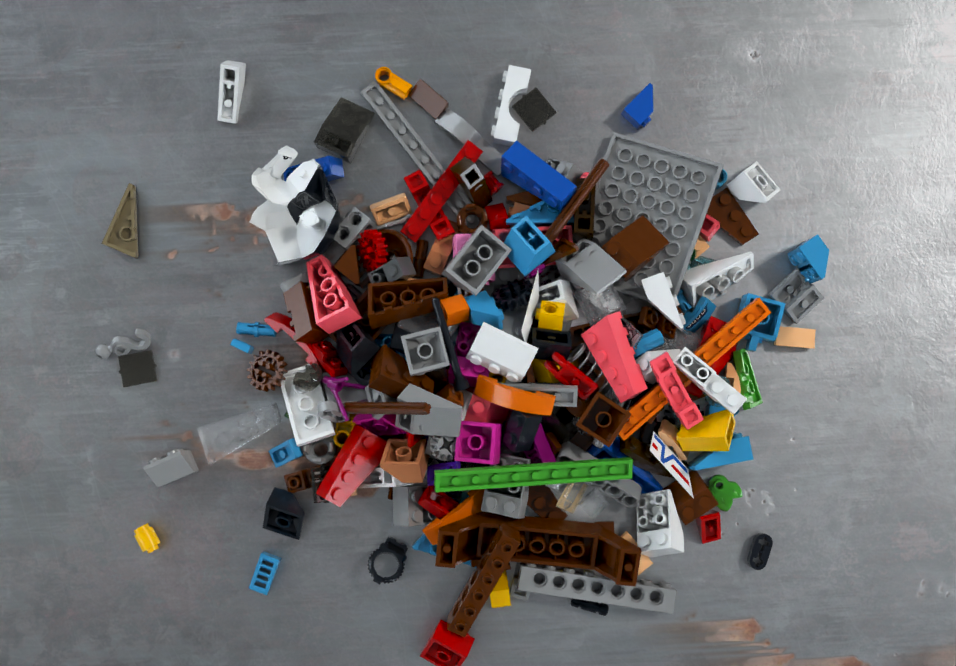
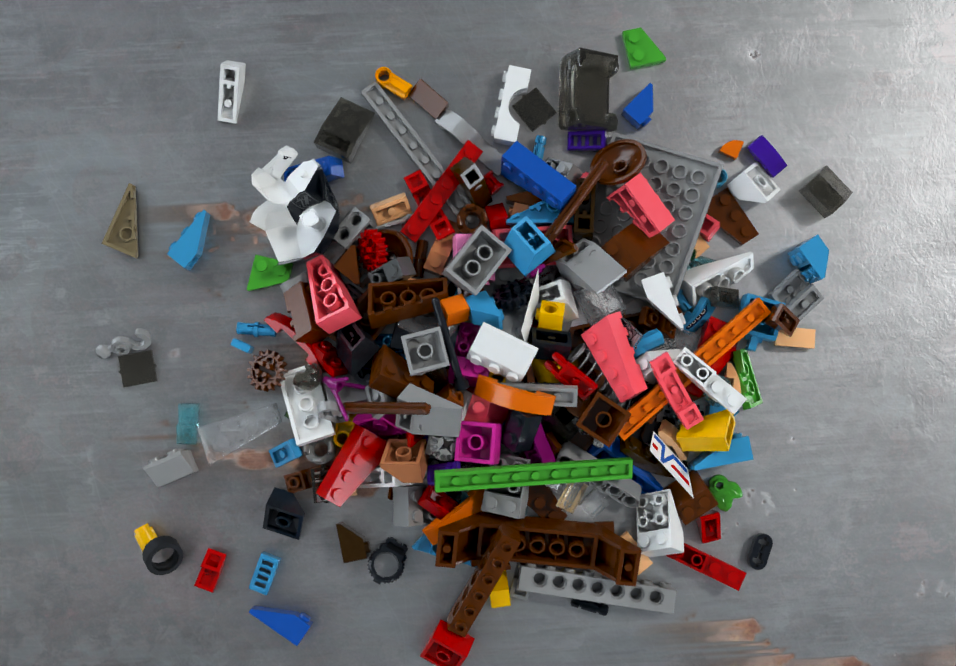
none -> black tyre [142,536,183,575]
none -> dark azure slope [167,210,211,271]
none -> clear light blue slope [176,403,200,445]
none -> red slope [194,548,227,593]
none -> bright green wing [247,255,294,291]
none -> blue slope [249,606,313,646]
none -> dark brown slope [336,522,371,563]
none -> dark azure axle [533,135,547,160]
none -> clear smoke windscreen [558,47,619,132]
none -> dark purple slope [567,130,607,152]
none -> reddish brown dish [590,139,647,185]
none -> coral wedge [606,172,675,238]
none -> bright green wing [622,28,666,69]
none -> red slope [666,543,747,591]
none -> clear smoke plate [709,286,739,309]
none -> orange tile [718,140,744,160]
none -> dark purple slope [747,135,787,178]
none -> reddish brown slope [764,303,800,337]
none -> clear smoke slope [799,165,853,218]

